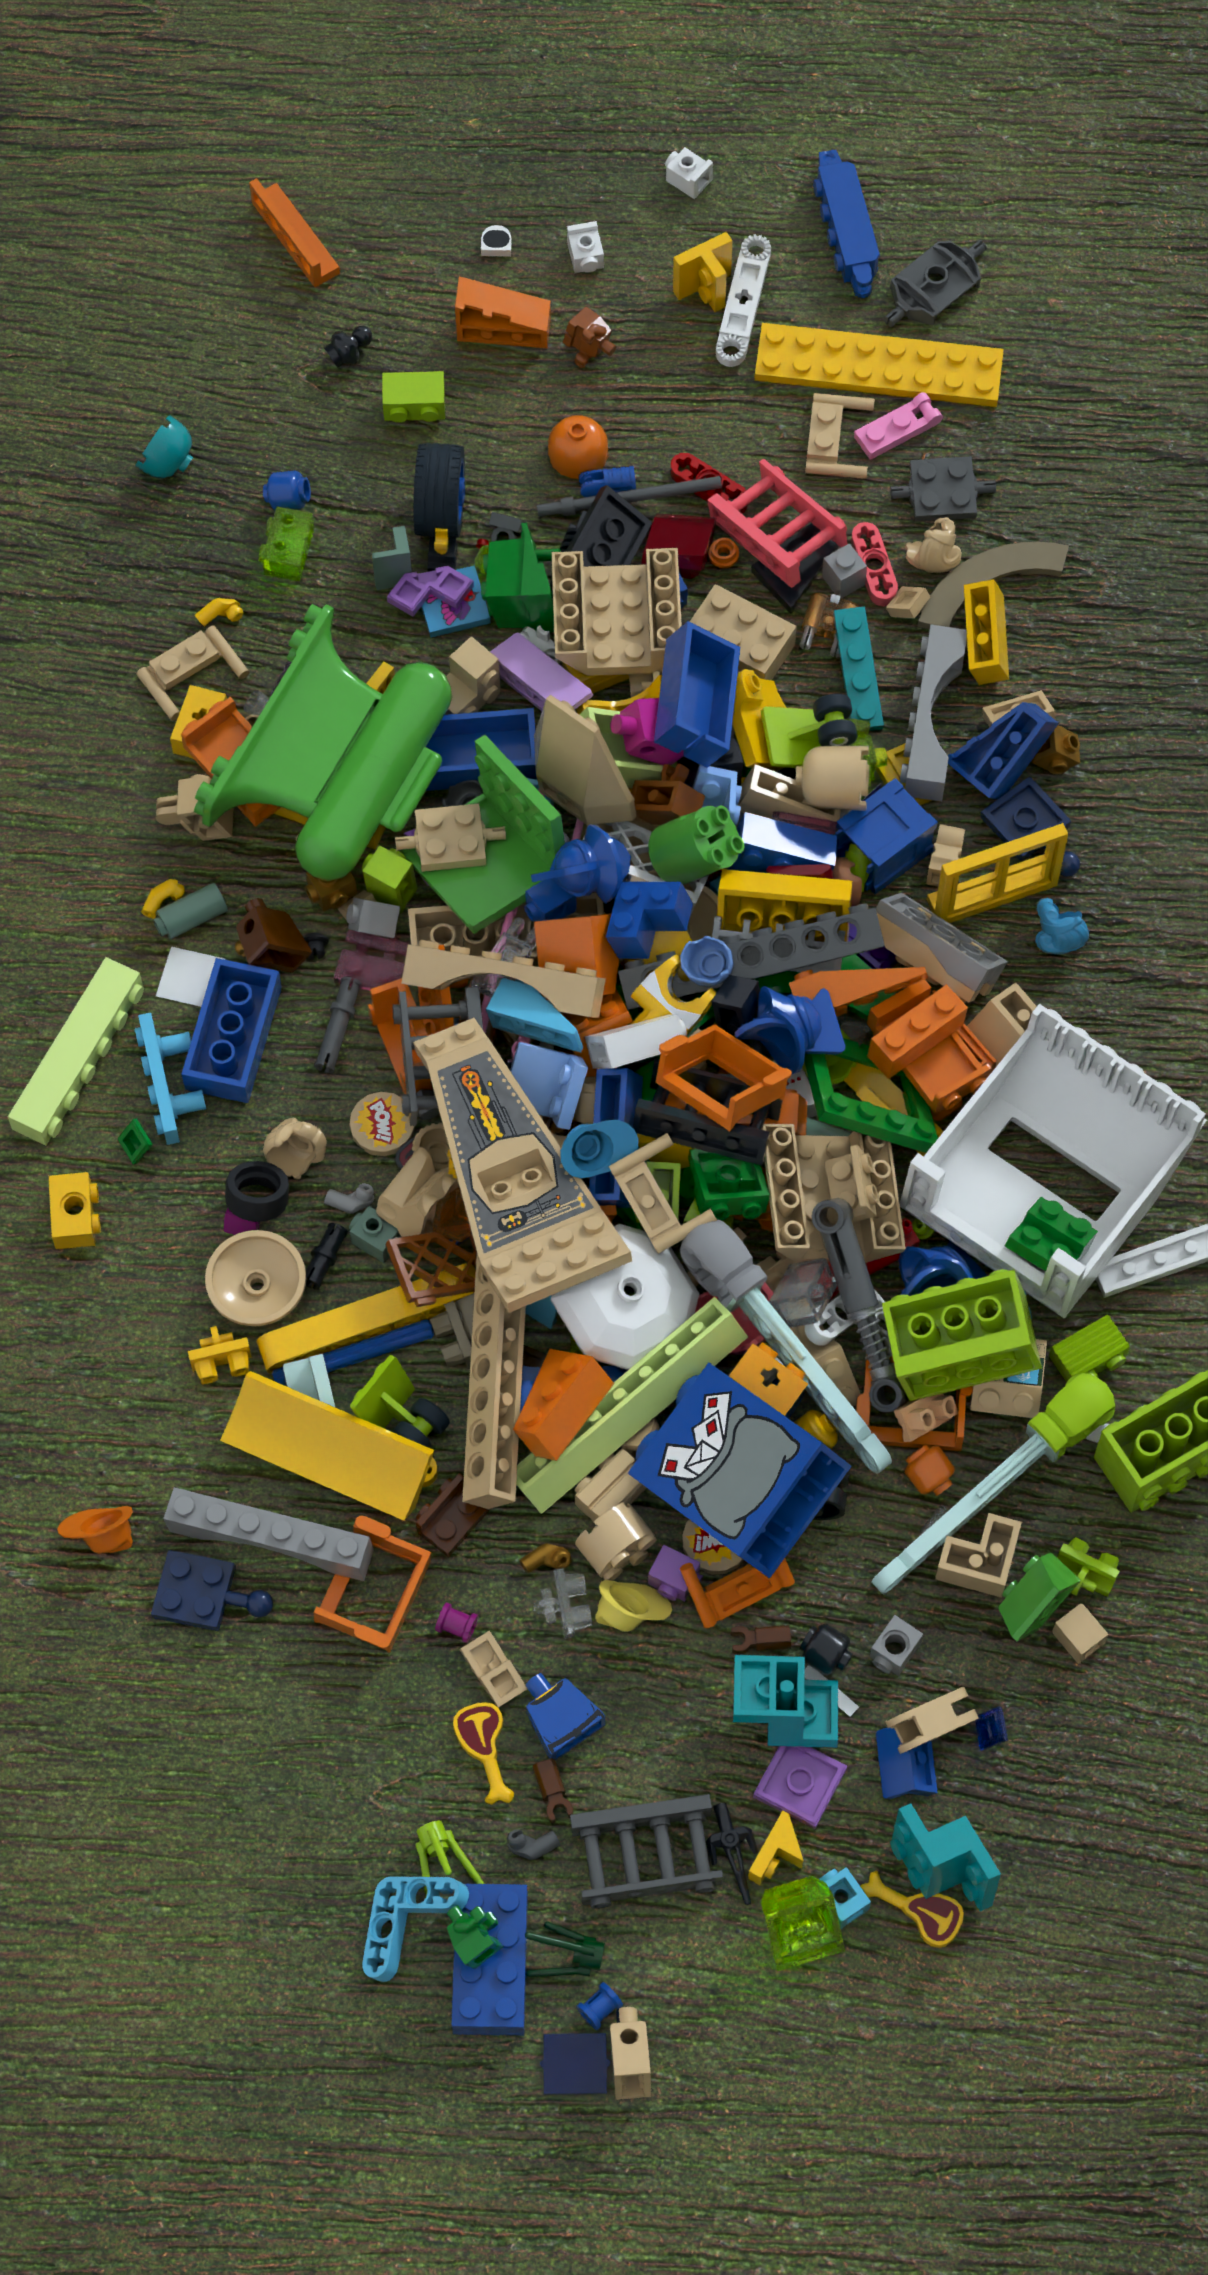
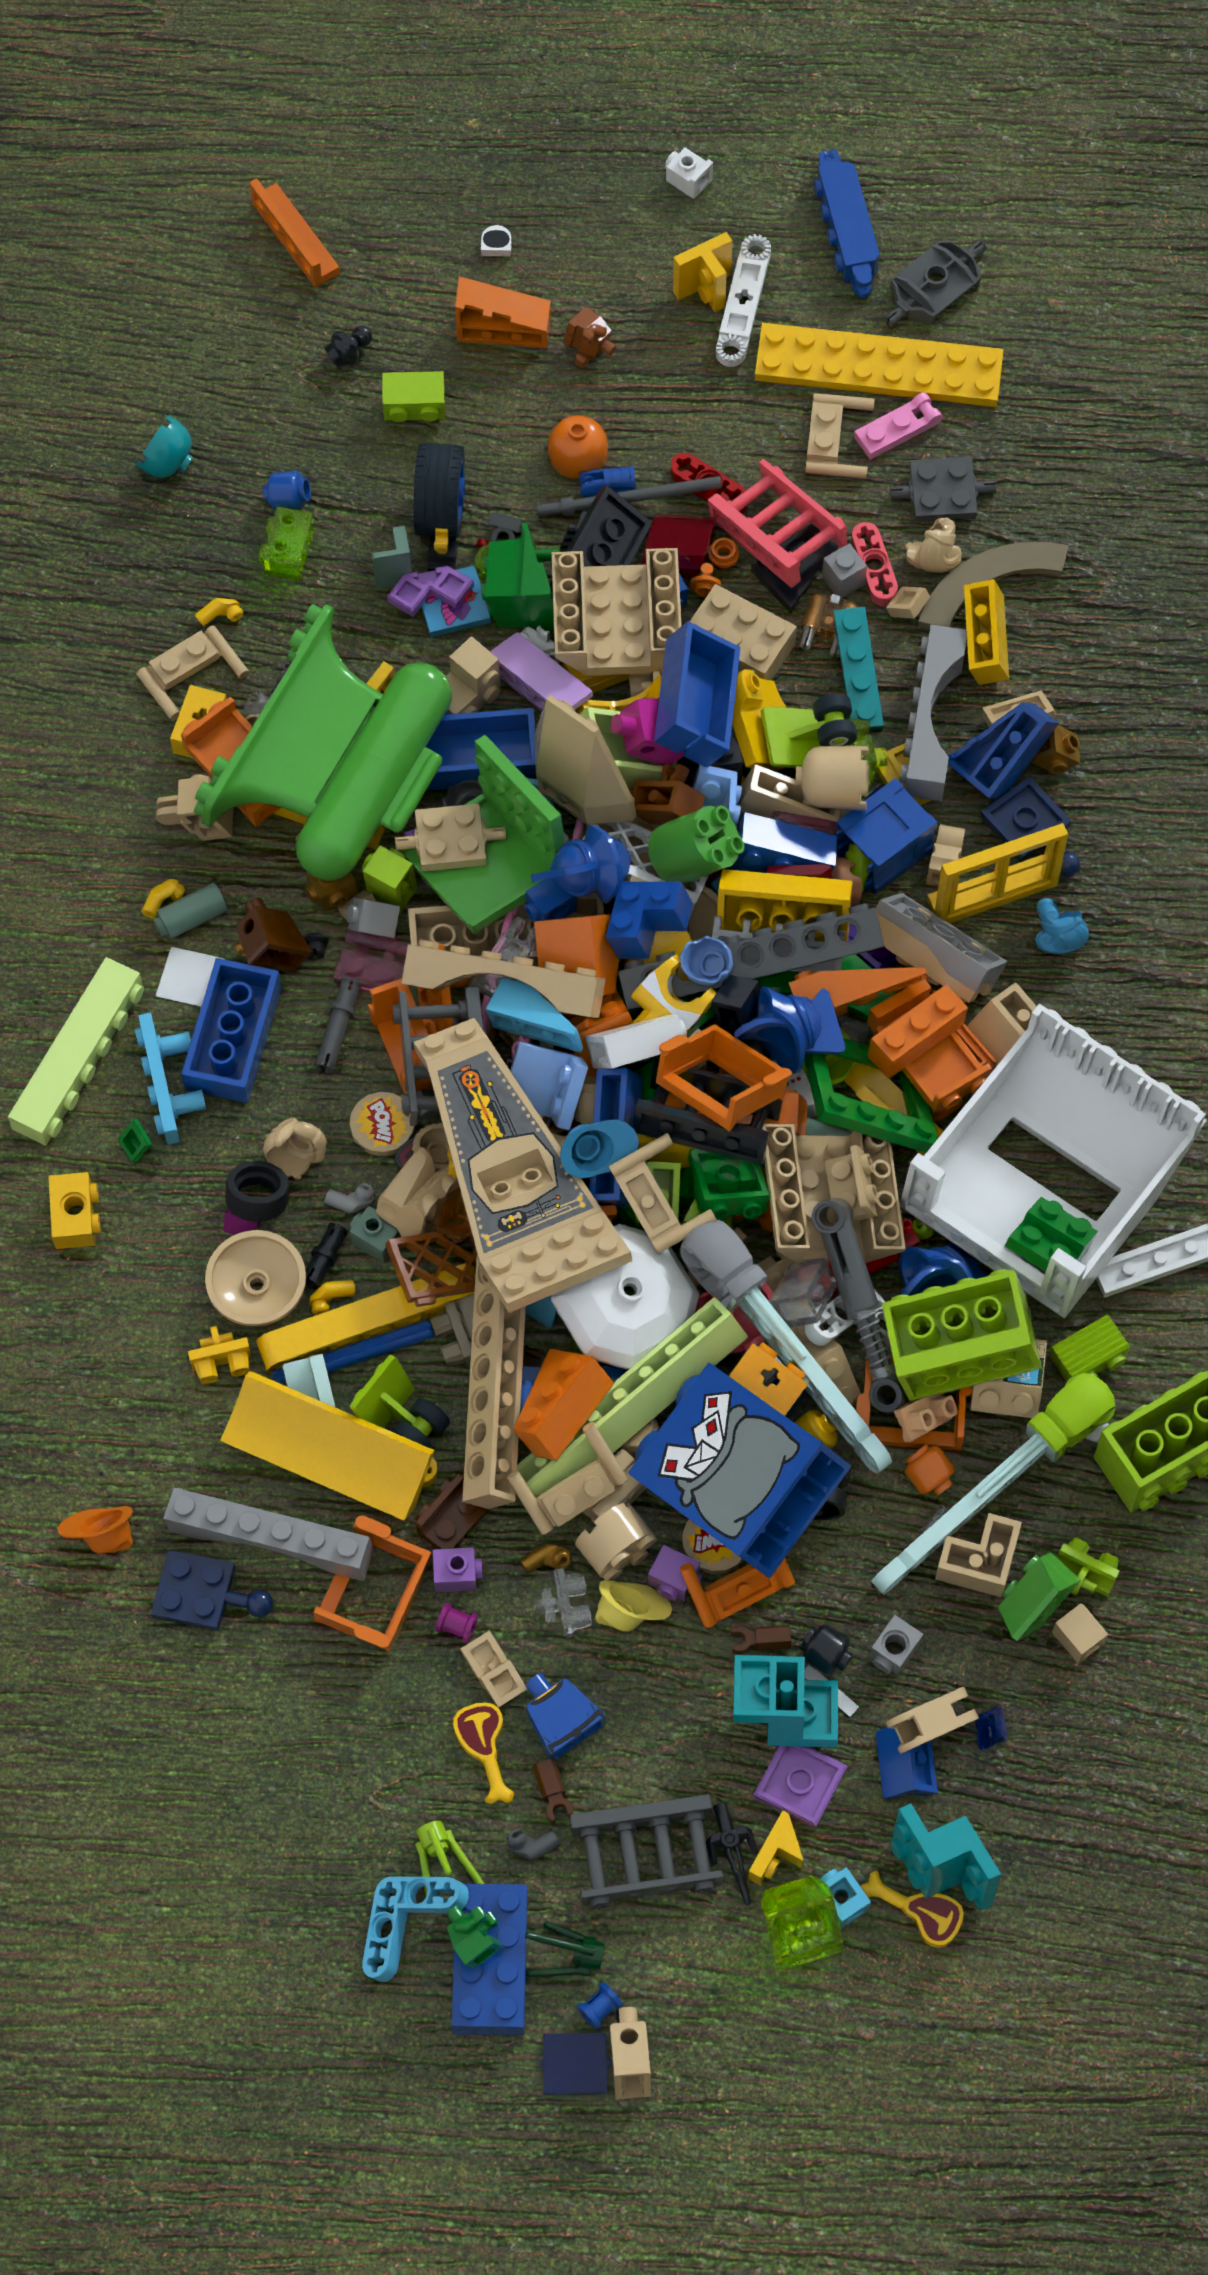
white brick [567,221,604,273] -> none
none -> yellow arm [309,1280,355,1315]
none -> medium lavender brick [433,1548,483,1593]
none -> tan plate [507,1422,628,1535]
none -> orange plate [690,563,721,597]

